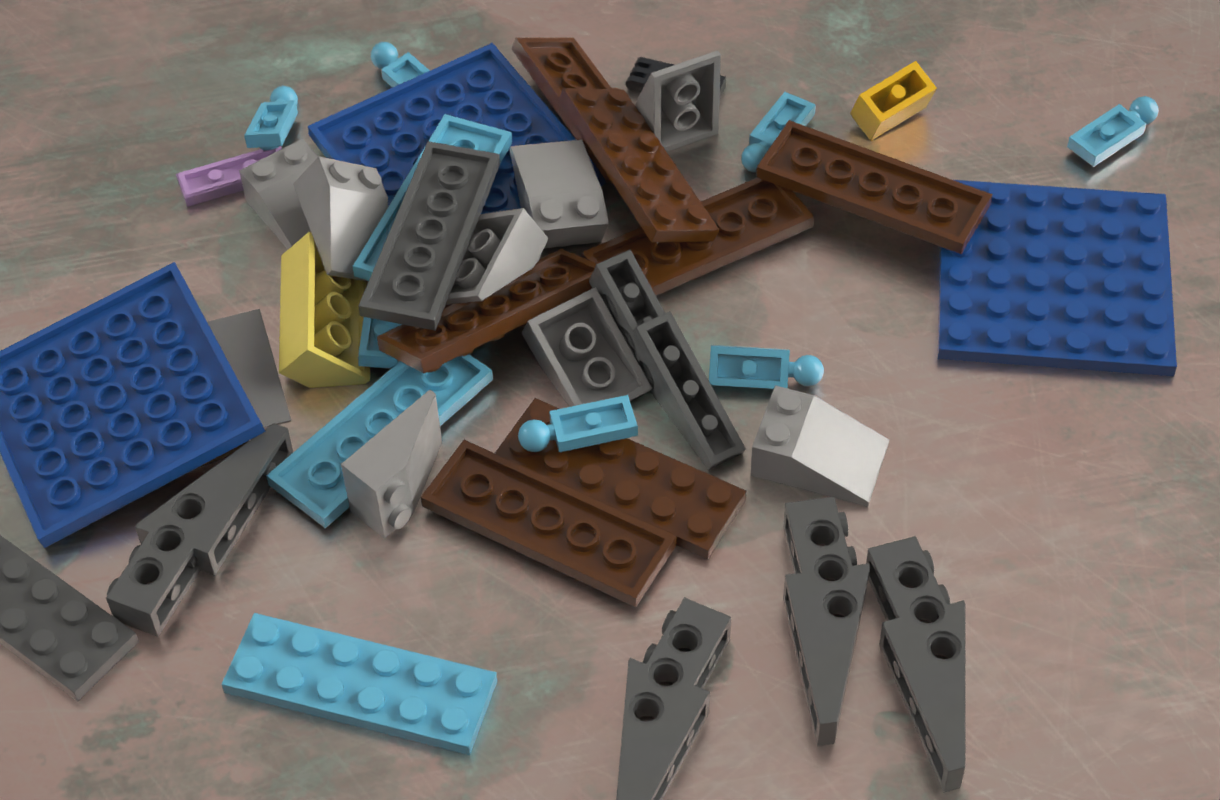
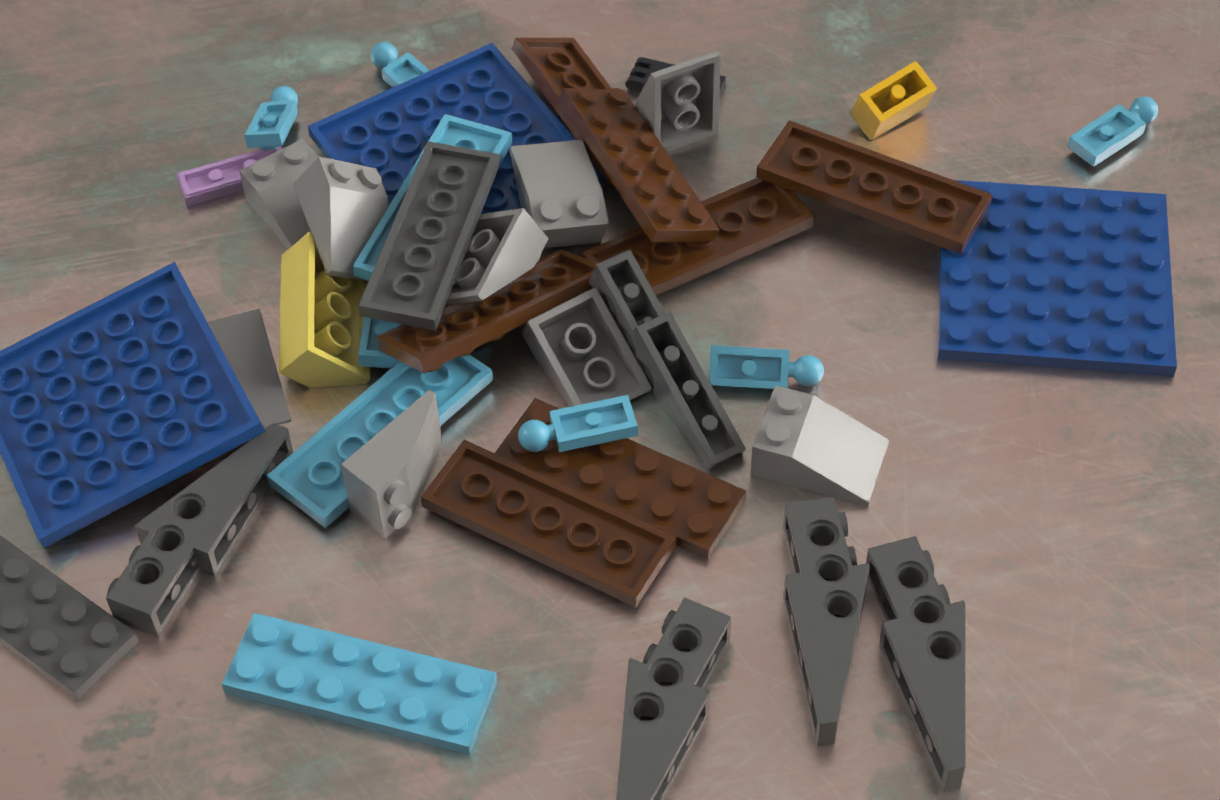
medium azure plate [741,92,816,173] -> none

